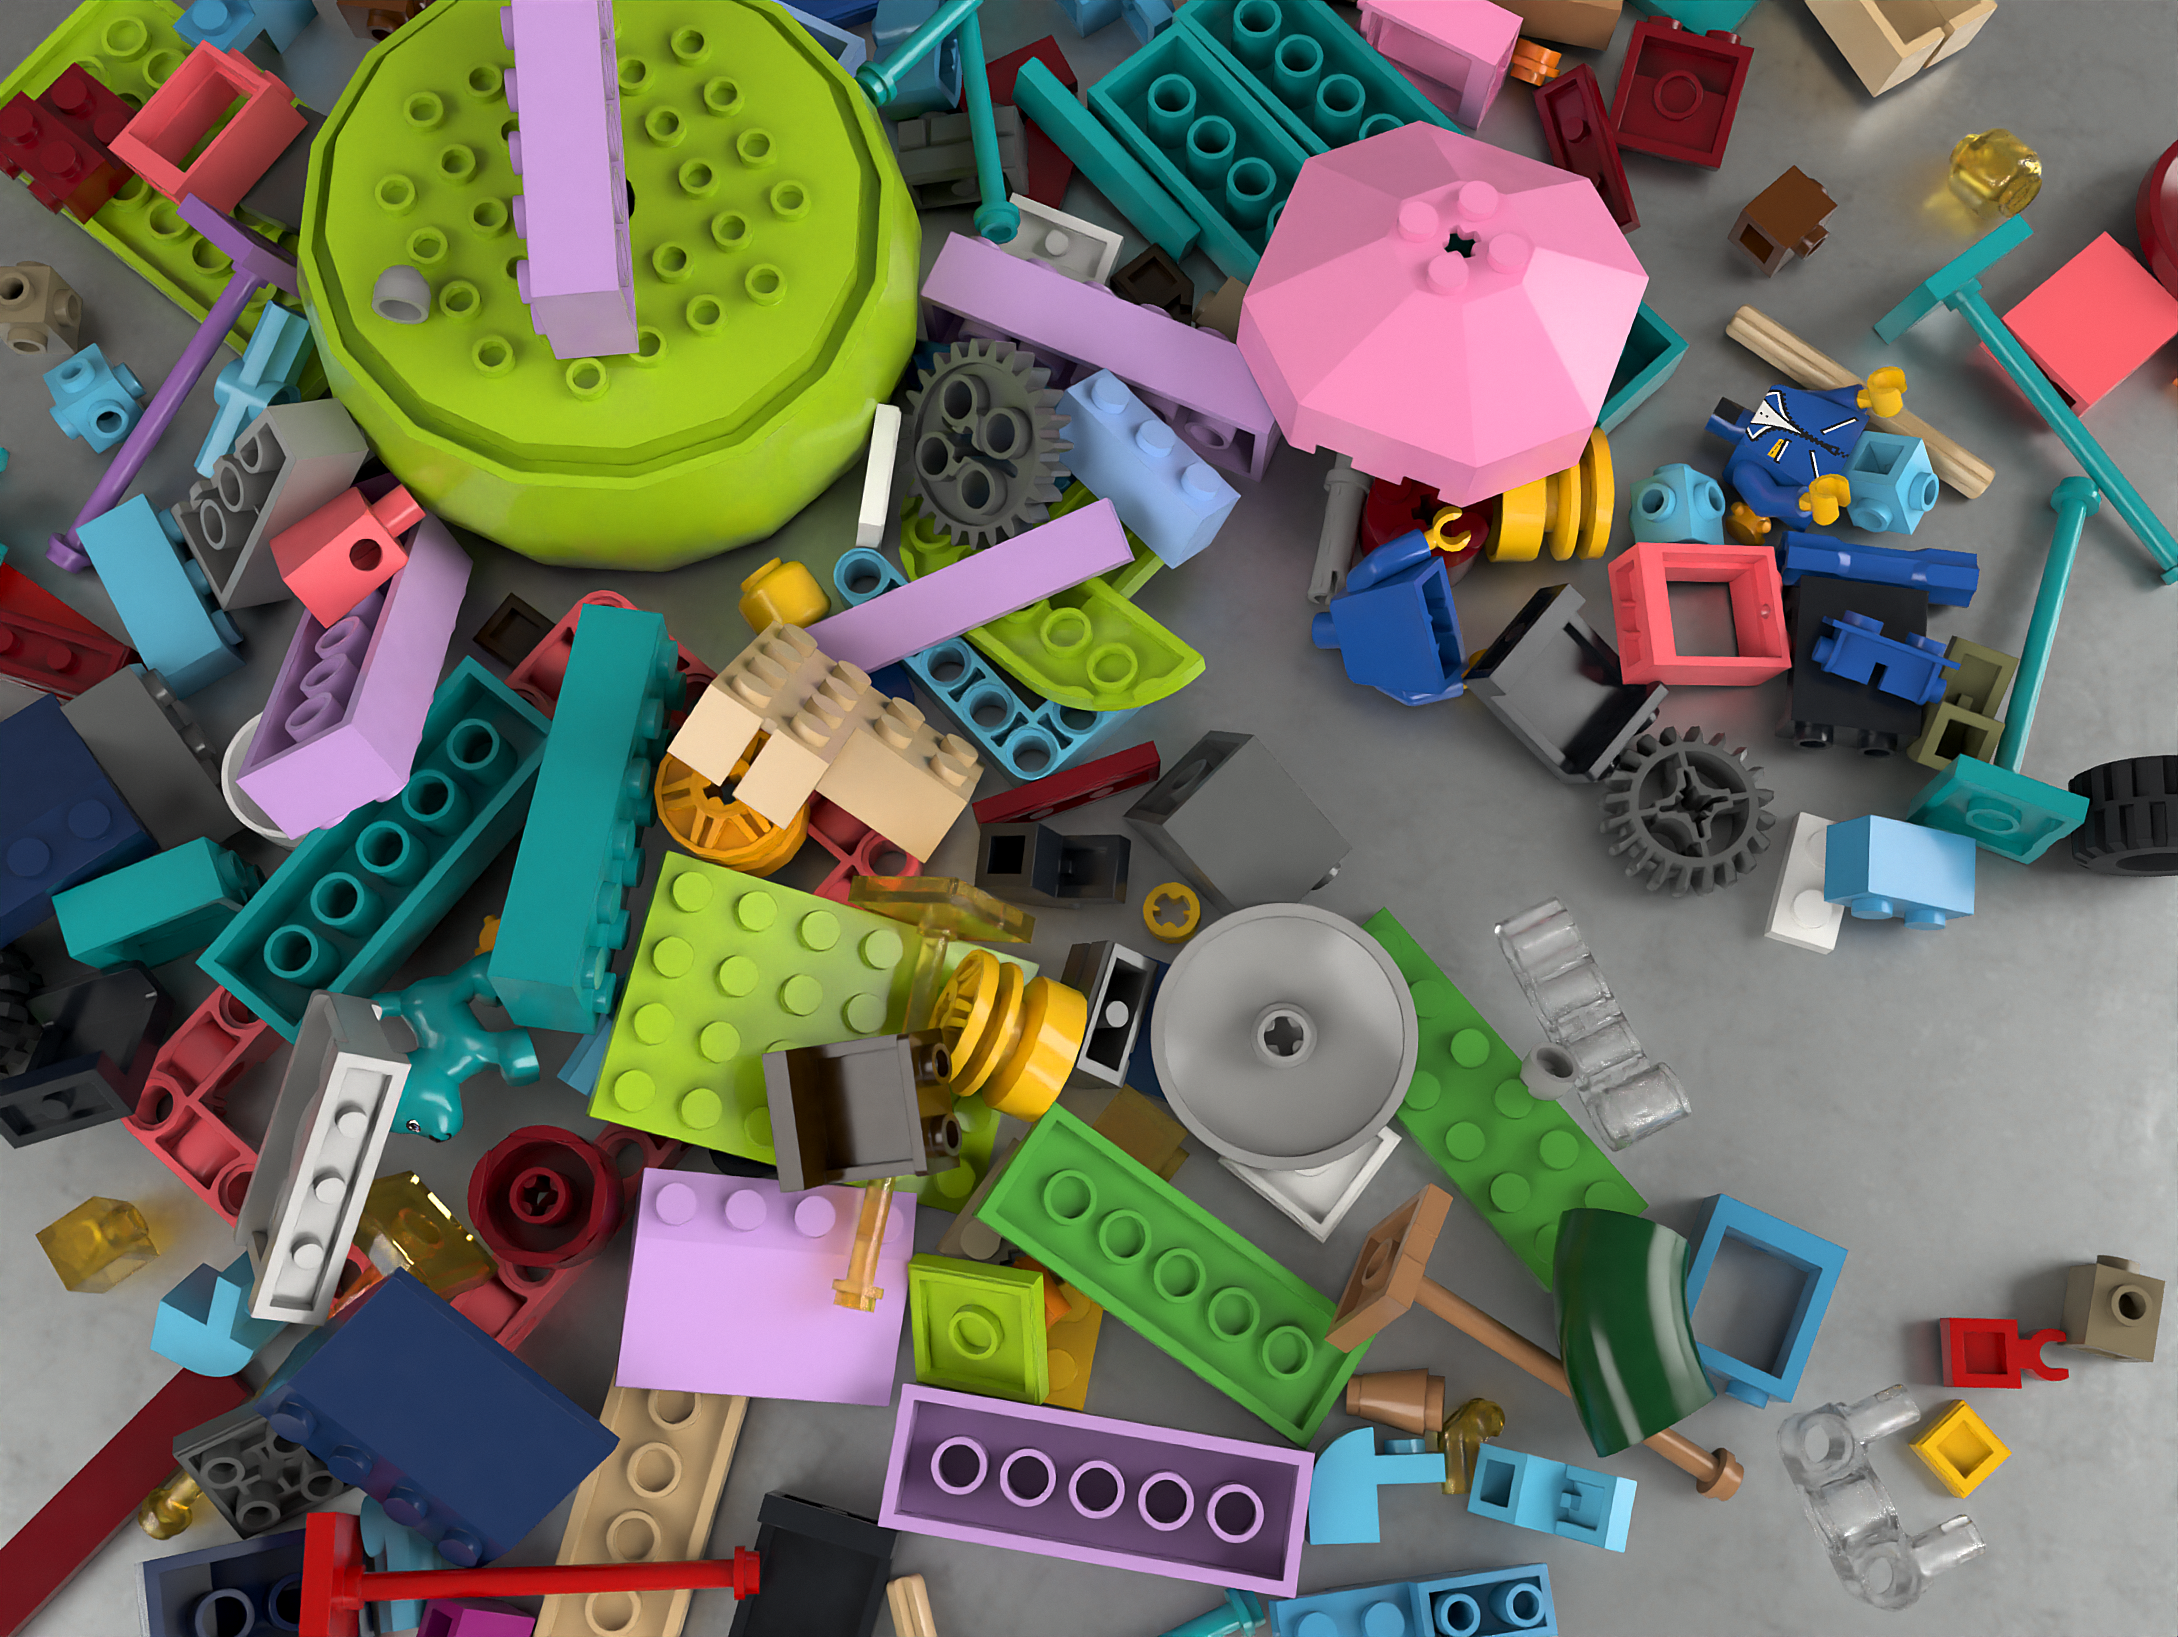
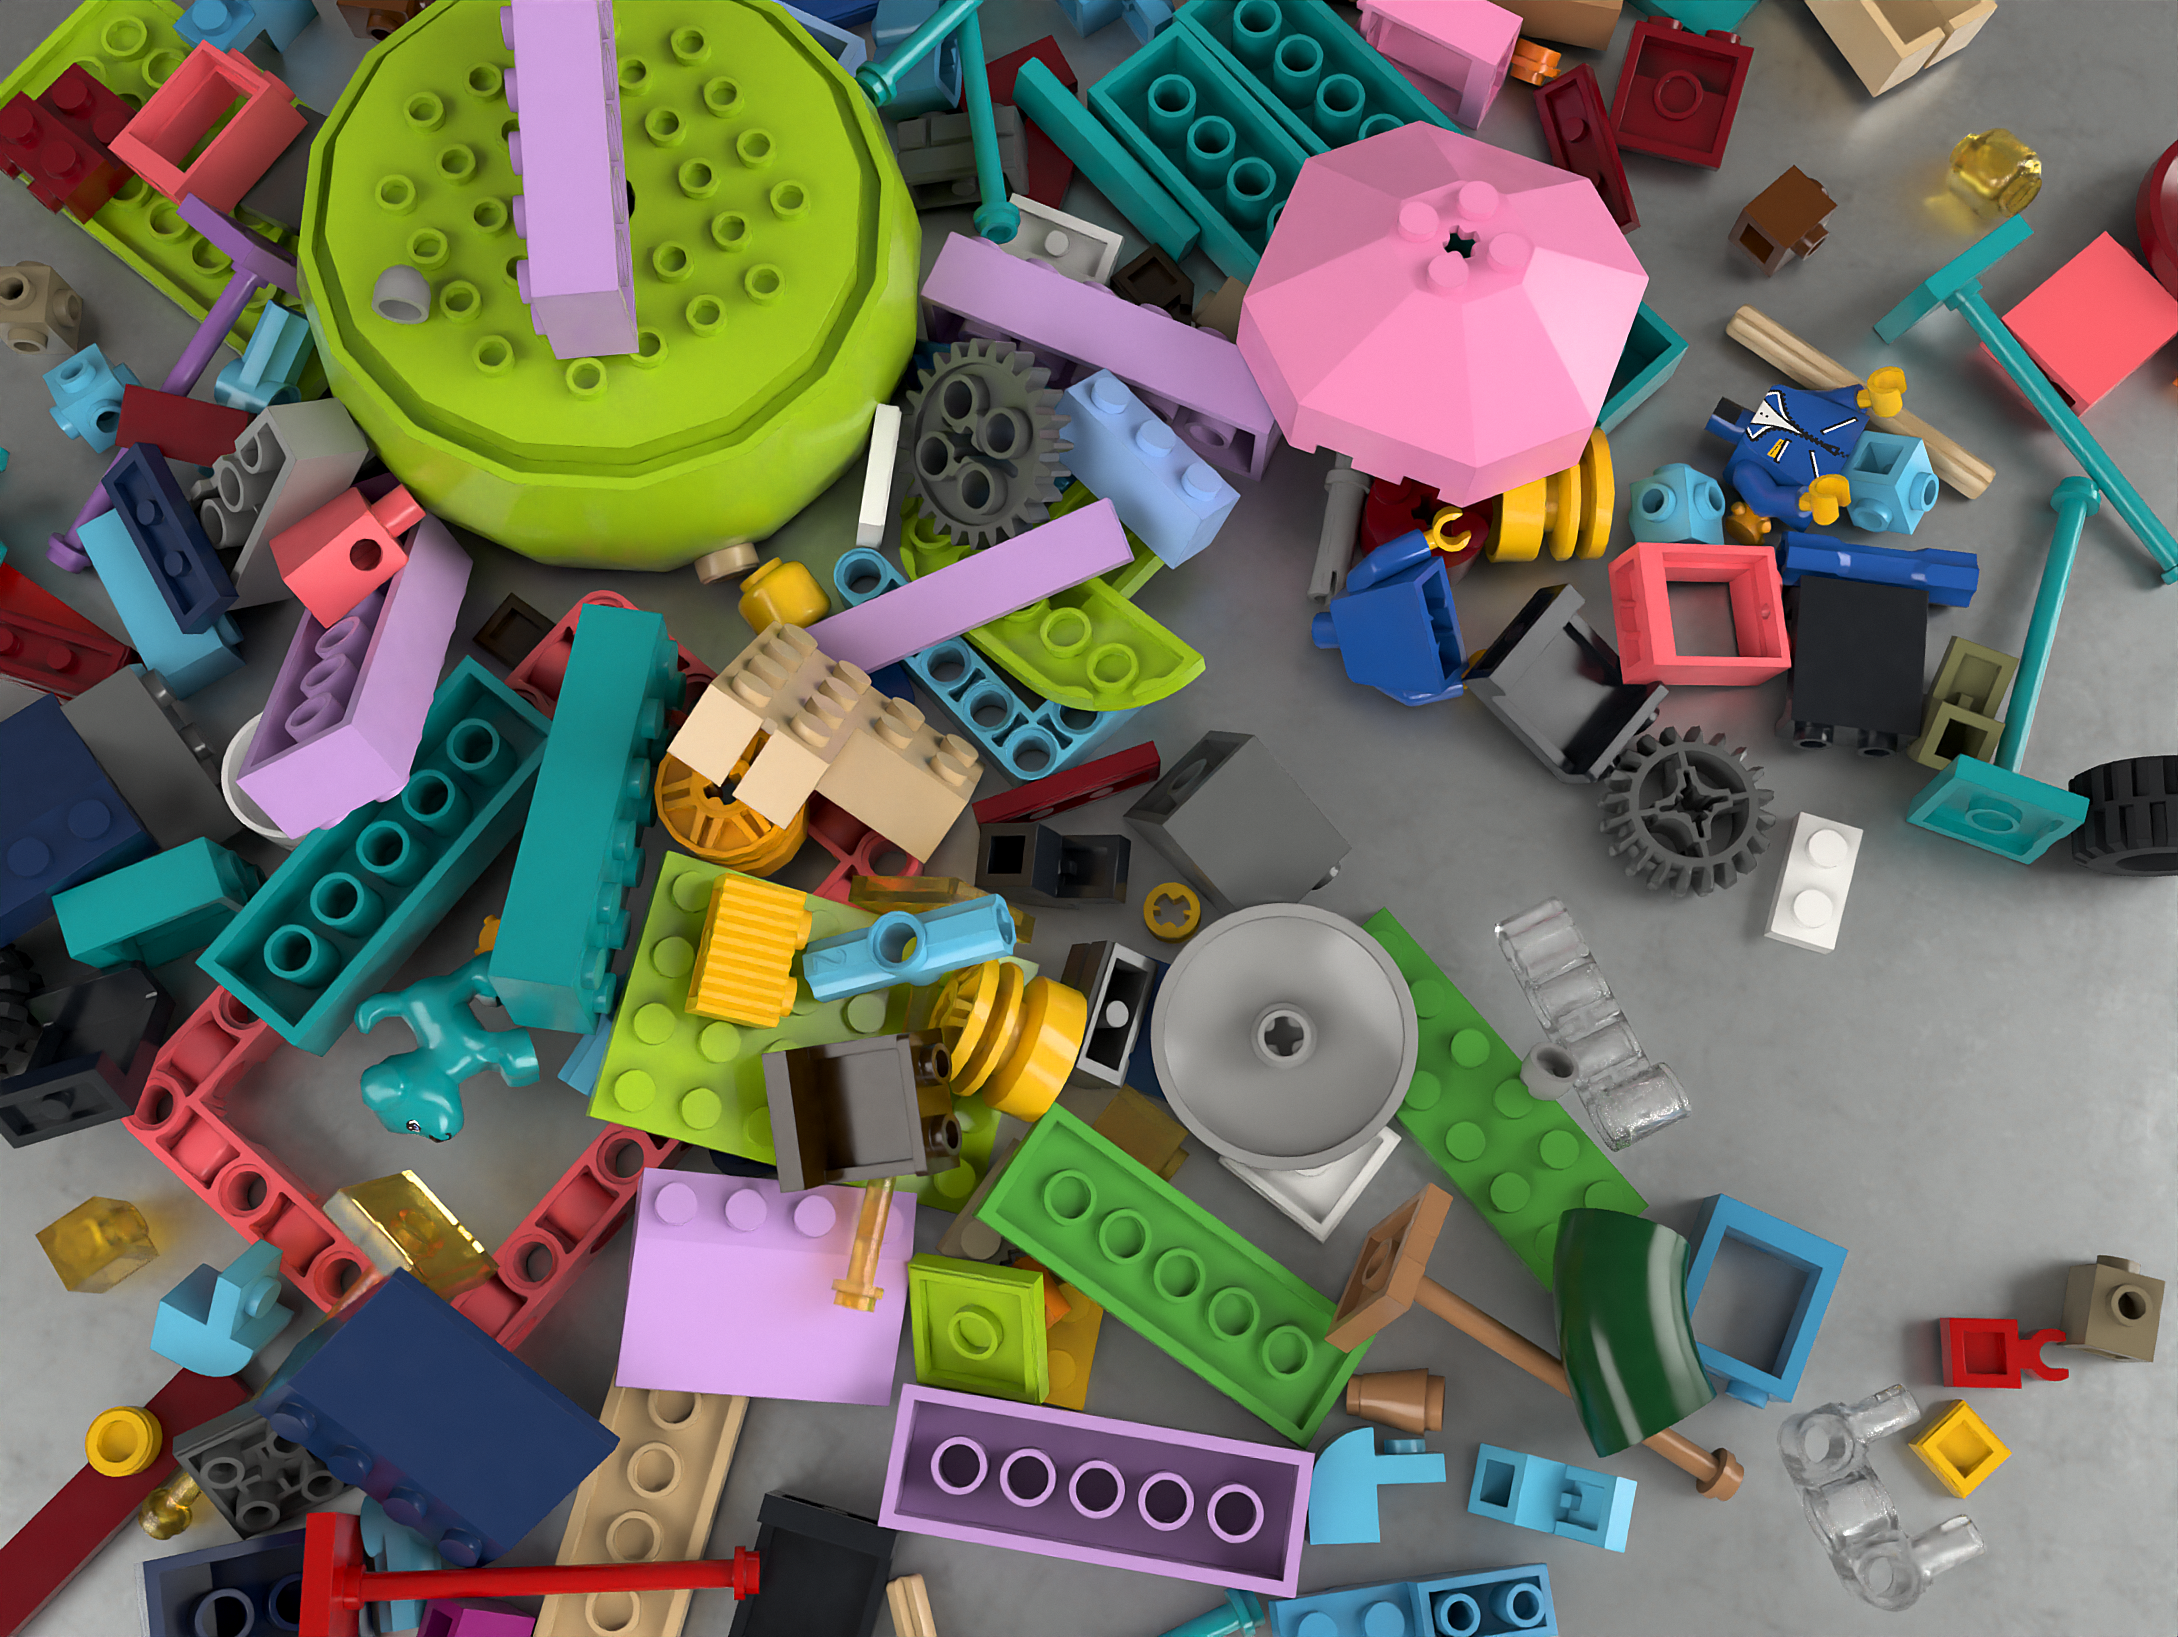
light grey fence [233,989,411,1326] -> none
dark red brick [467,1125,625,1270] -> none
clear yellow arm [1436,1397,1506,1495] -> none
blue hinge [1811,610,1961,706] -> none
dark azure brick [1824,814,1976,931] -> none
none -> yellow tile [85,1406,162,1477]
none -> dark blue plate [101,442,240,634]
none -> dark red tile [115,384,257,468]
none -> yellow brick [684,872,812,1029]
none -> tan tile [694,542,760,586]
none -> medium azure piece [802,893,1017,1003]

